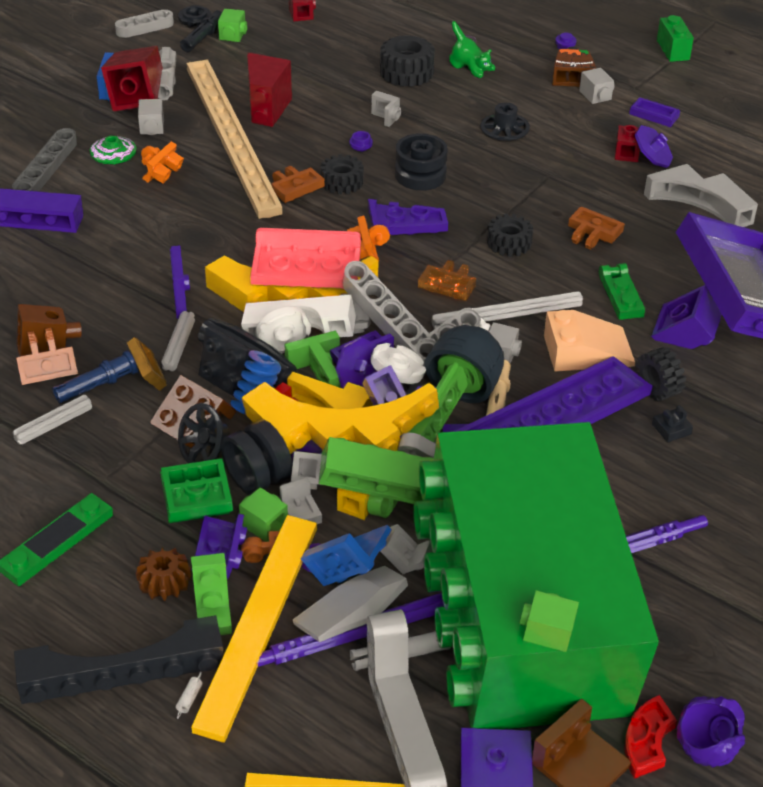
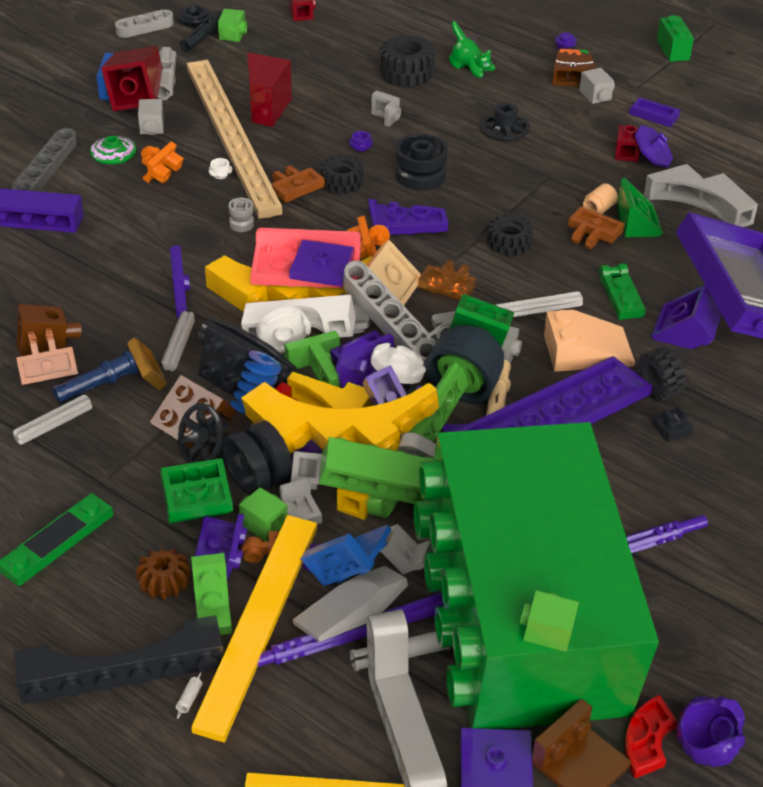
none -> white plate [209,158,232,179]
none -> light grey wheel [228,197,254,232]
none -> dark purple plate [289,240,354,287]
none -> tan plate [367,240,423,306]
none -> green slope [450,294,514,348]
none -> light nougat brick [583,183,618,214]
none -> green slope [616,177,663,237]

